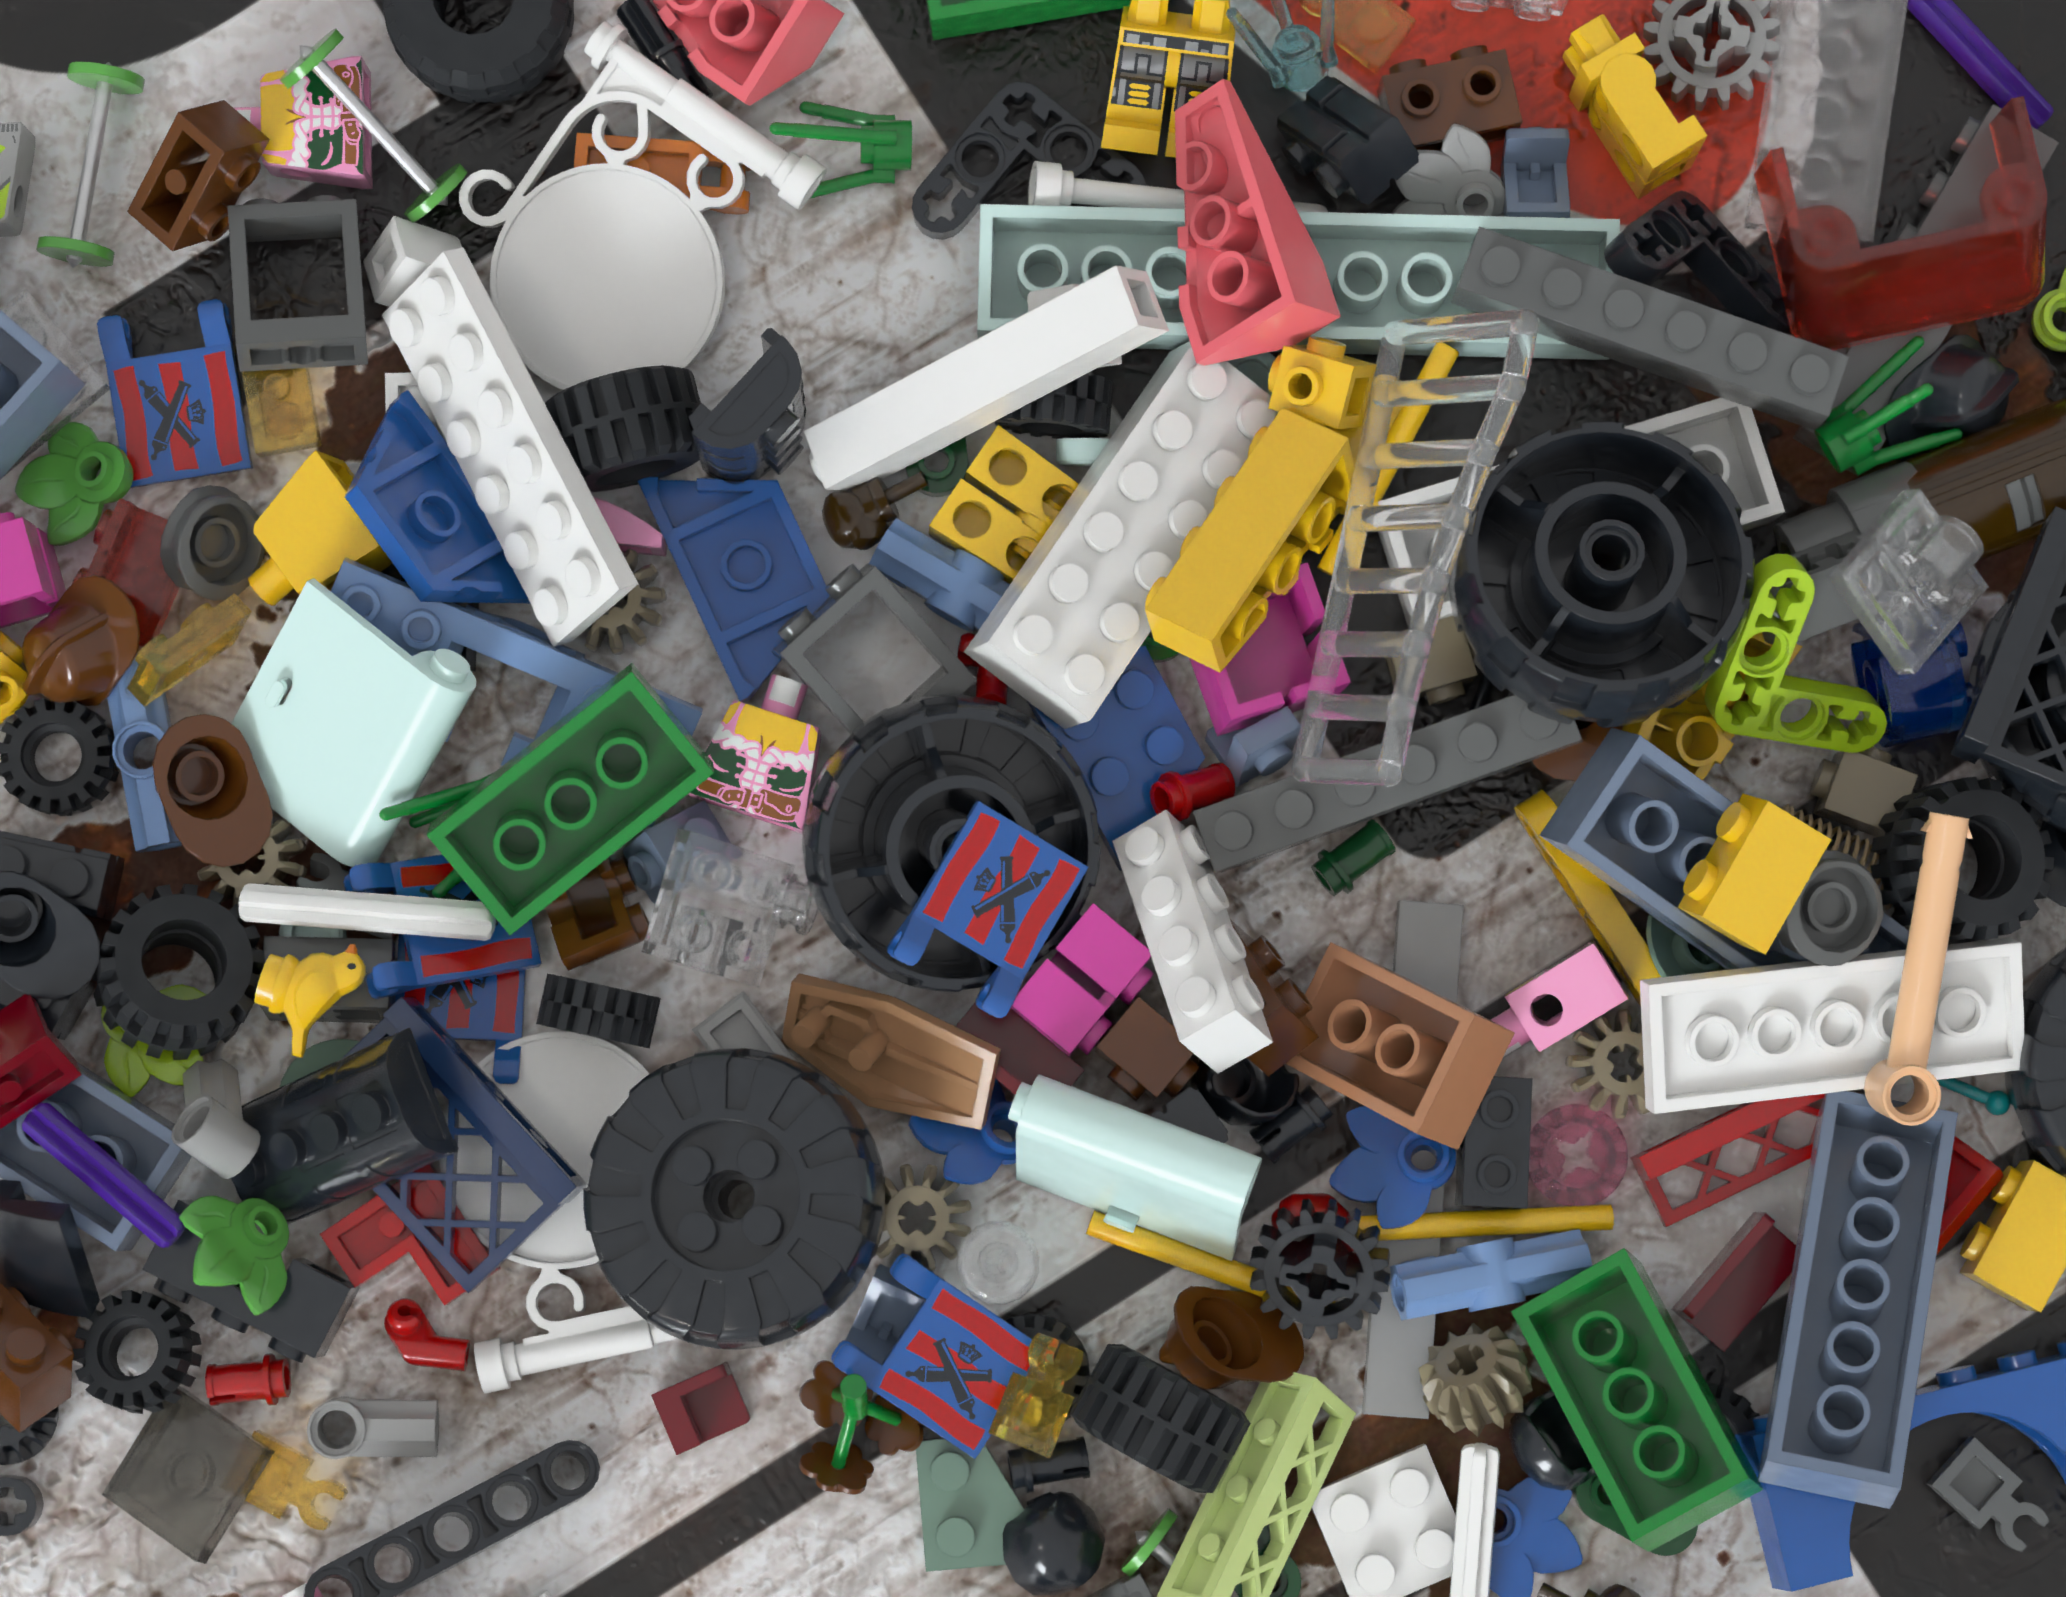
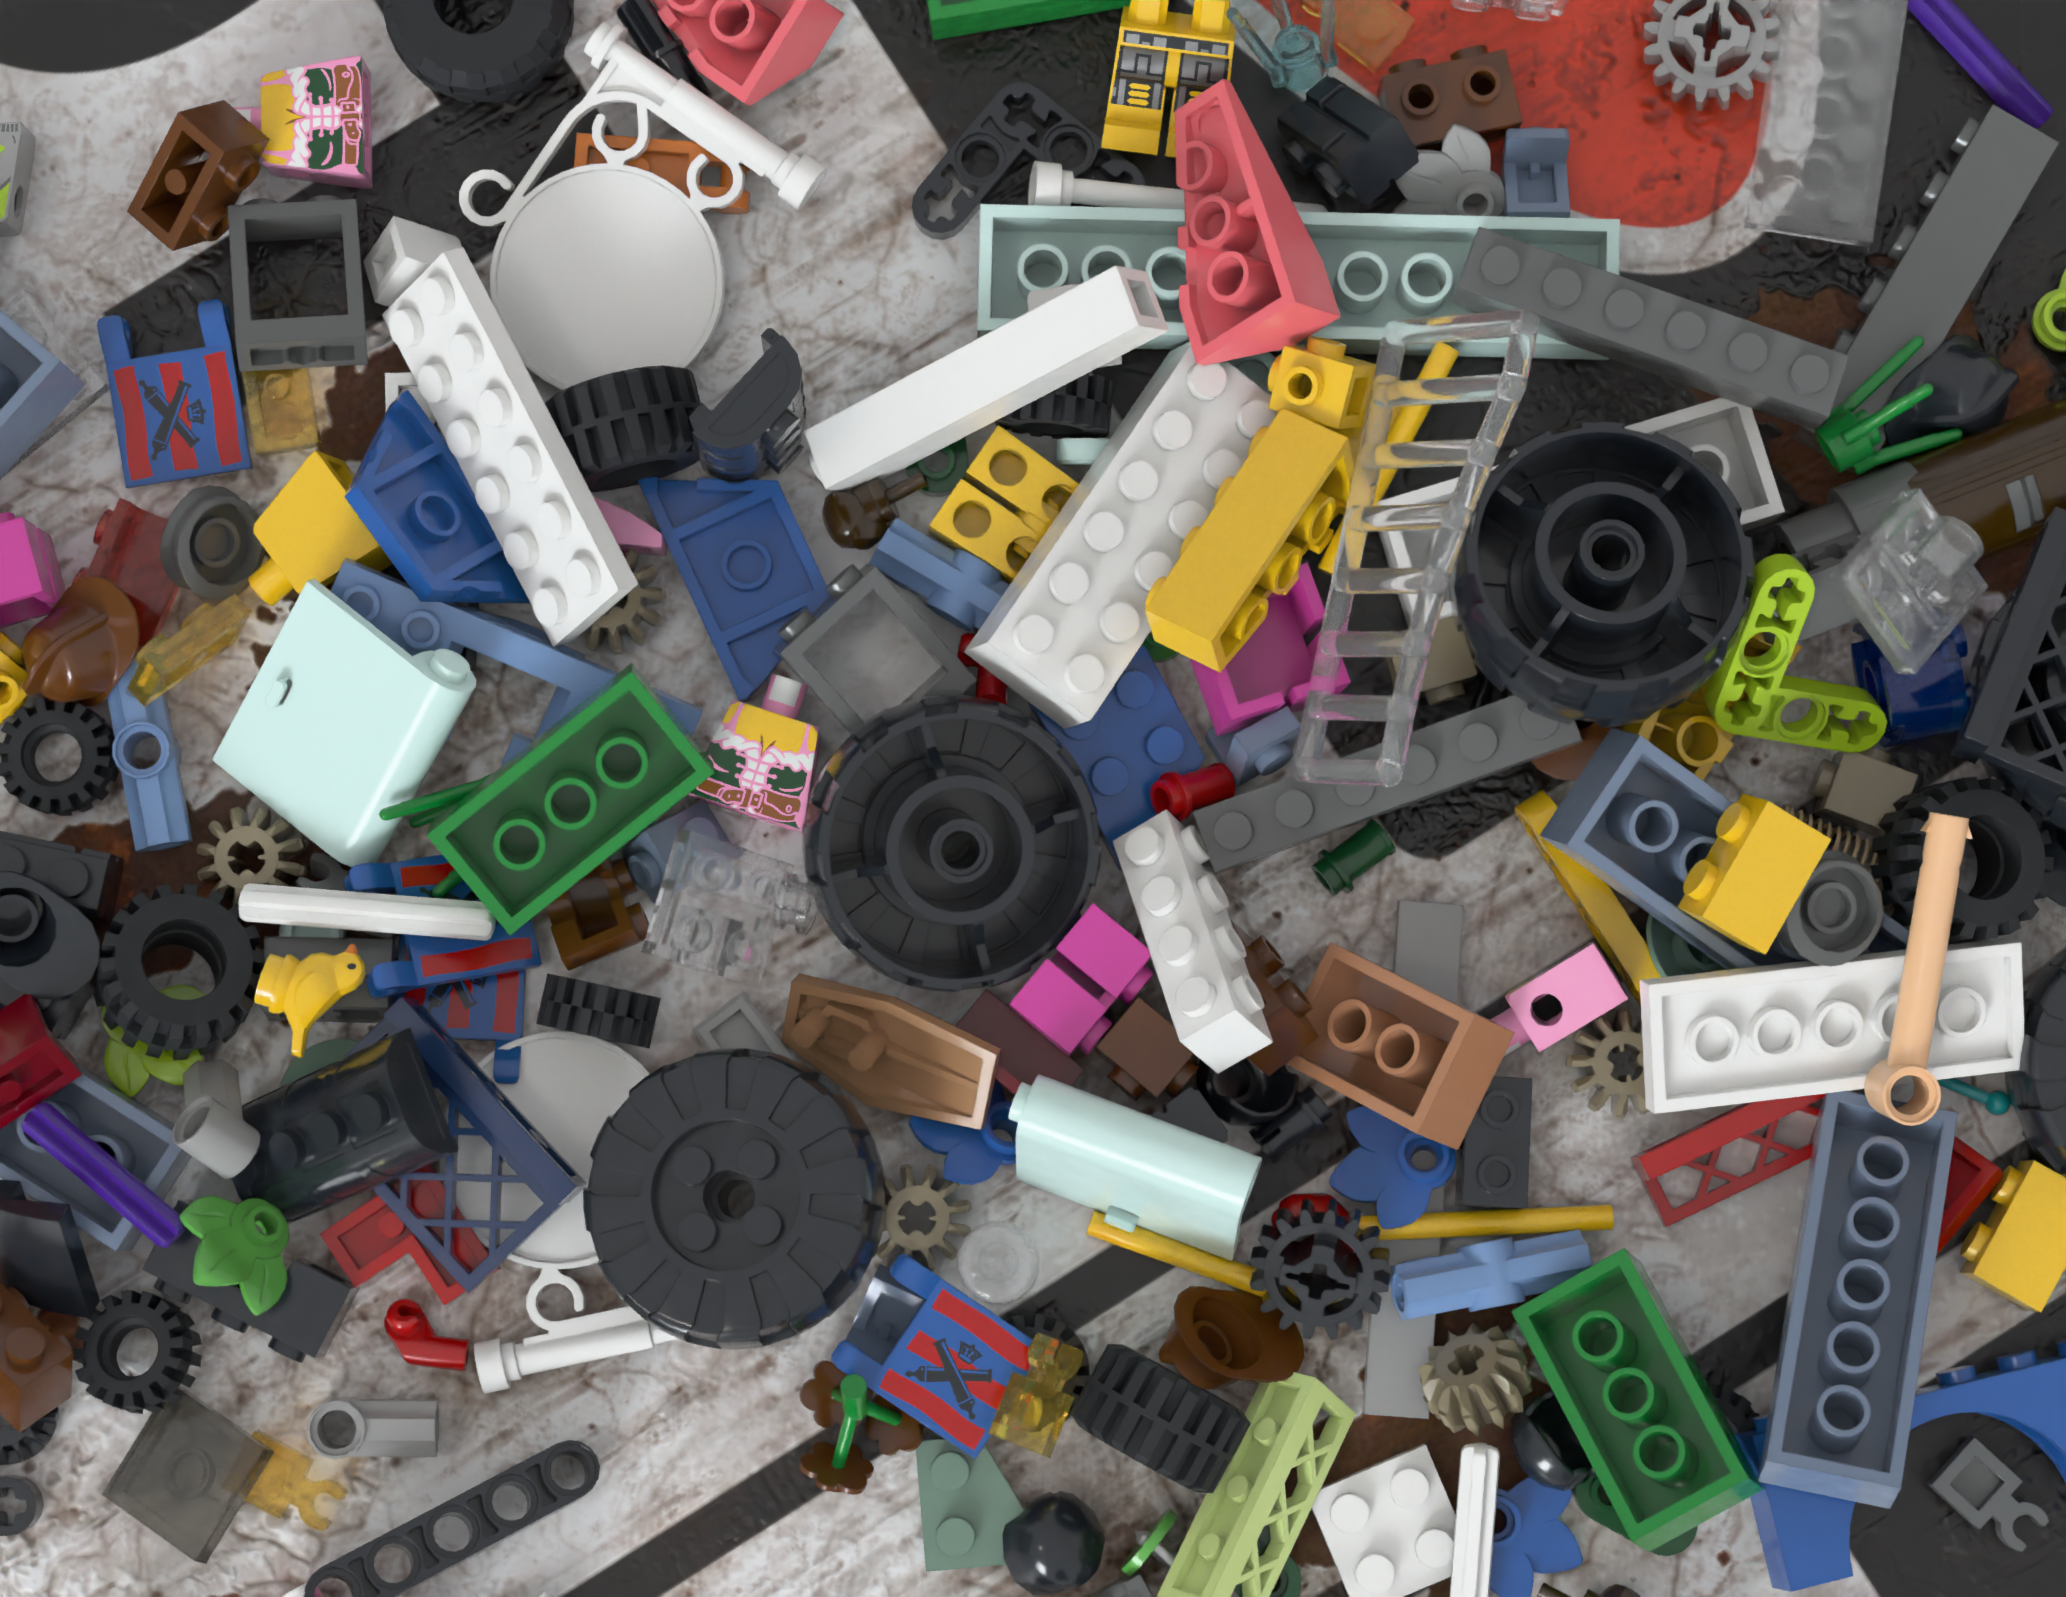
bright green plate [15,422,133,546] -> none
axle [36,62,145,268] -> none
reddish brown piece [152,714,273,867] -> none
red pin [205,1353,291,1406] -> none
axle [280,28,468,223] -> none
dark red panel [651,1362,750,1455] -> none
green plant [769,101,912,199] -> none
flag [887,801,1088,1018] -> none
black pin [1007,1436,1090,1493] -> none
clear pink gear [1529,1104,1628,1206] -> none
yellow hips [1562,14,1708,199] -> none
black beam [1604,191,1803,335] -> none
dark red panel [1671,1212,1796,1352] -> none
clear red windscreen [1754,96,2047,350] -> none

